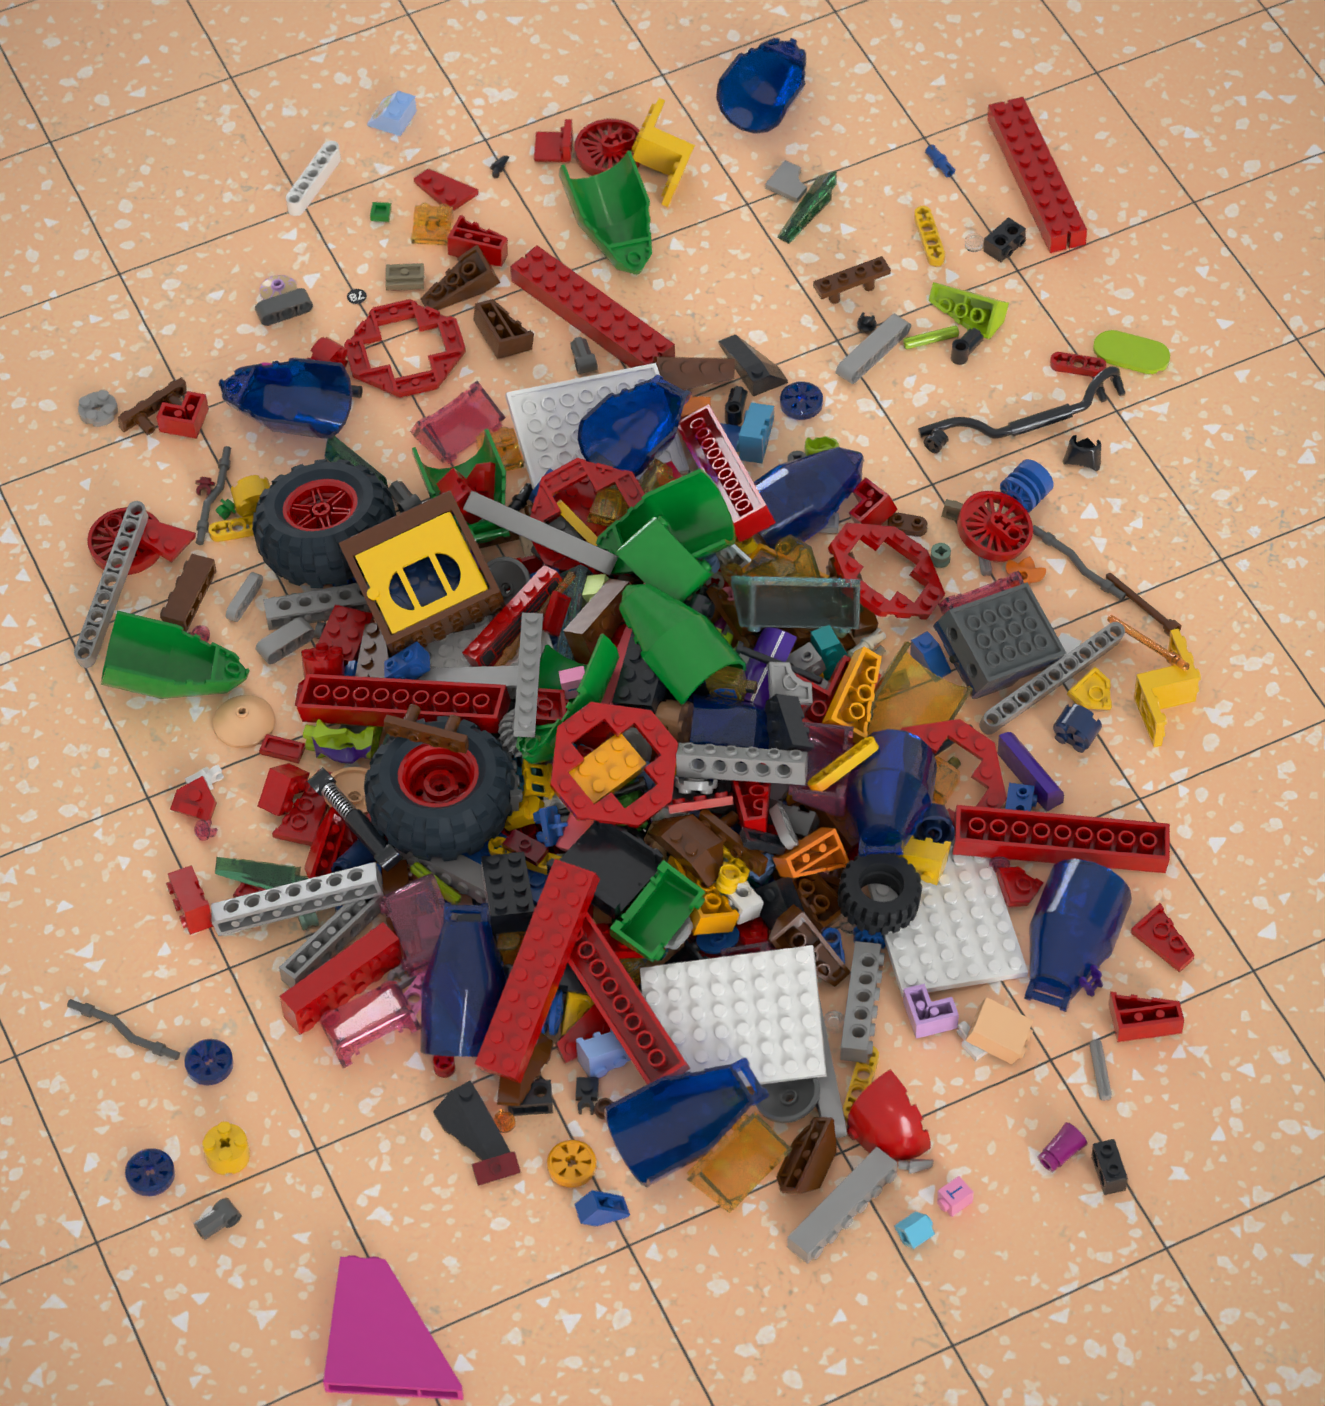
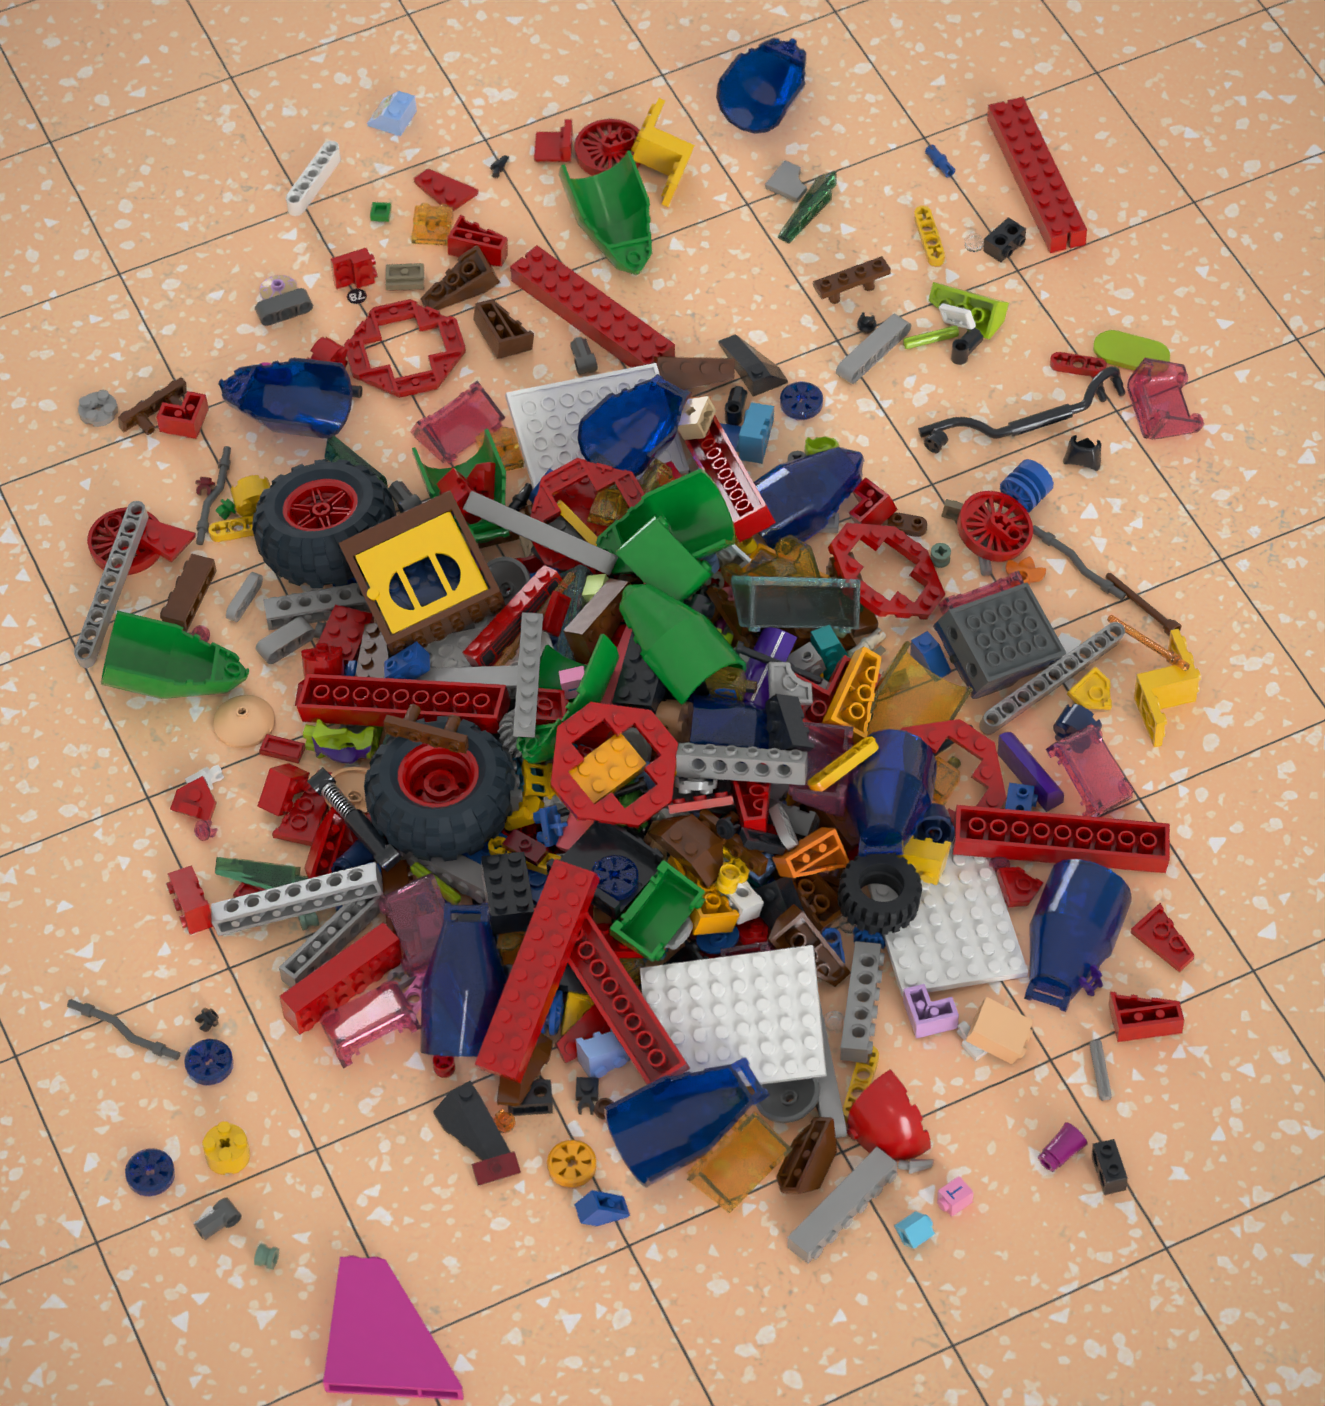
none -> black plate [195,1008,219,1032]
none -> sand green wheel [254,1243,279,1270]
none -> red plate [330,247,378,289]
none -> clear blue wheel [591,855,639,900]
none -> tan brick [676,396,716,440]
none -> black plate [716,817,740,839]
none -> white plate [939,304,976,330]
none -> clear pink windscreen [1046,724,1134,817]
none -> clear pink windscreen [1127,358,1204,440]

